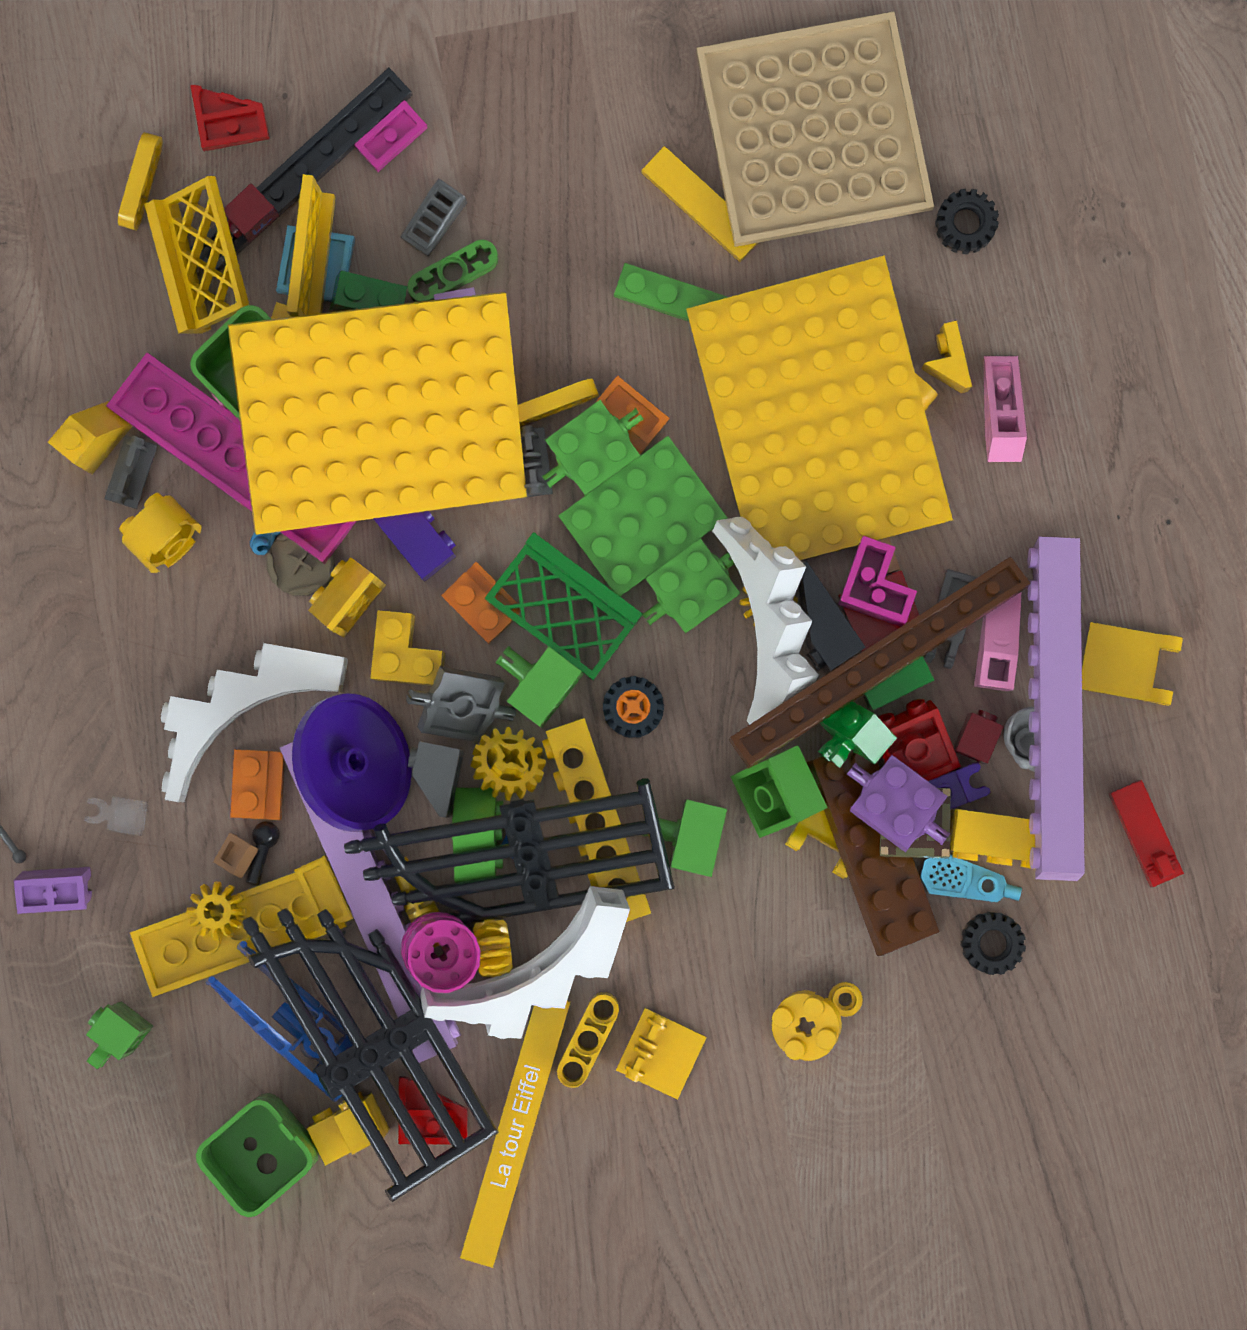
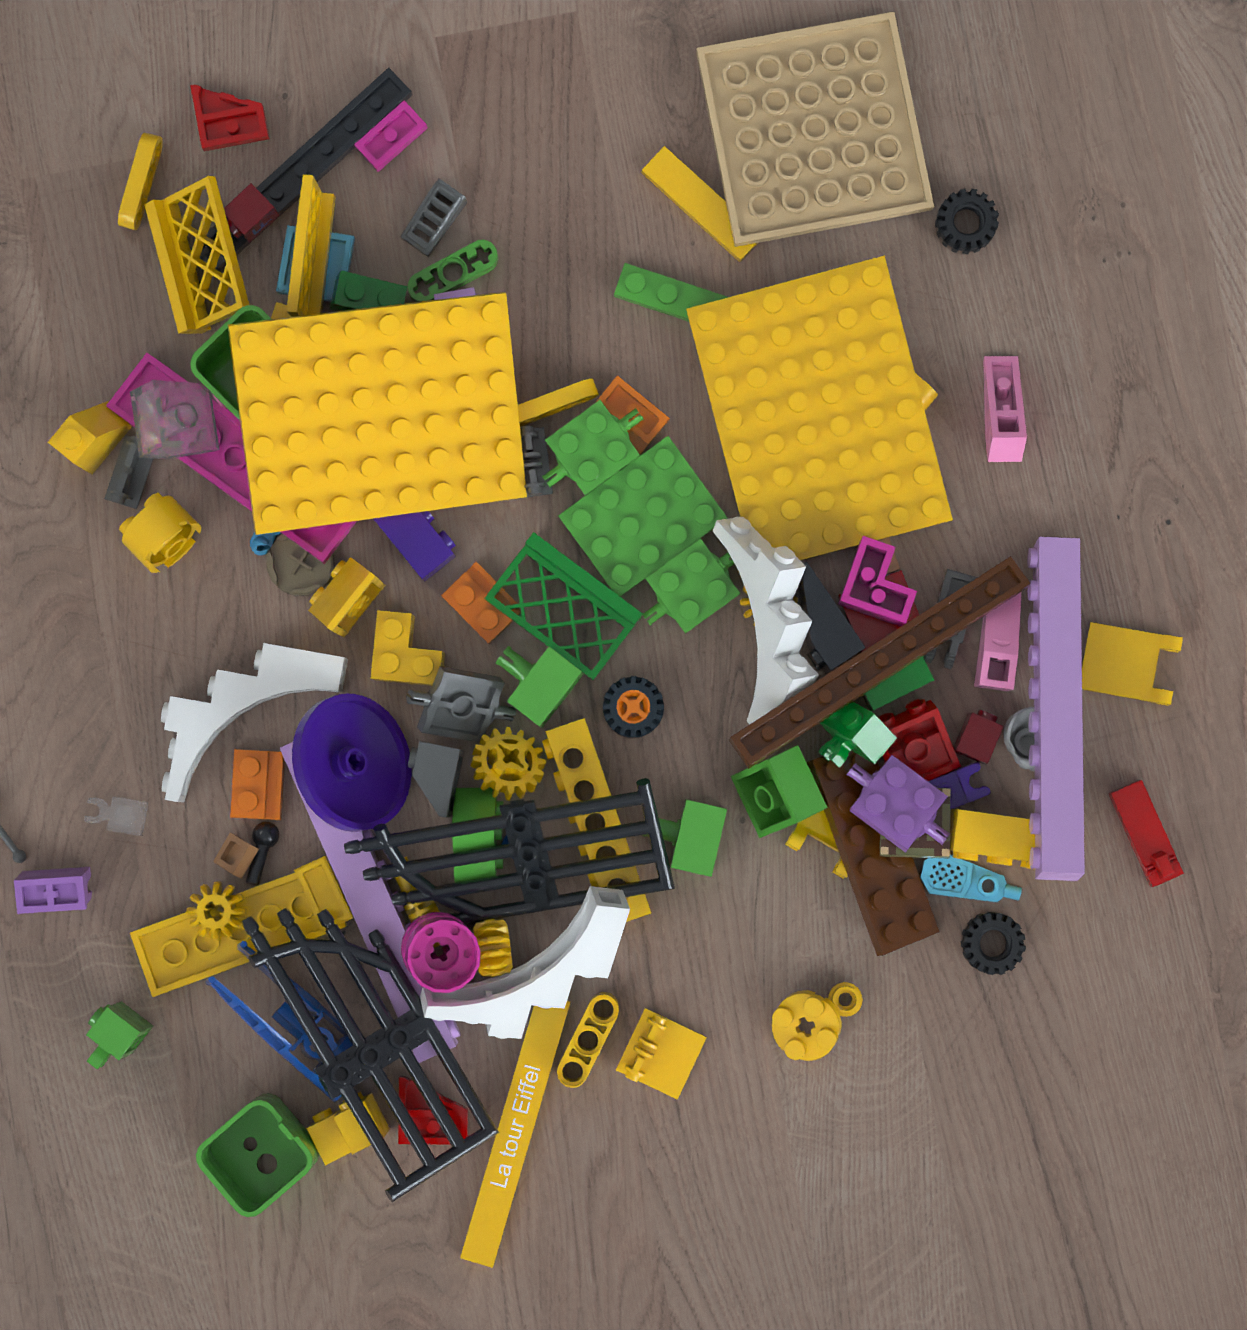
yellow slope [921,321,972,393] -> none
none -> clear slope [130,380,219,459]

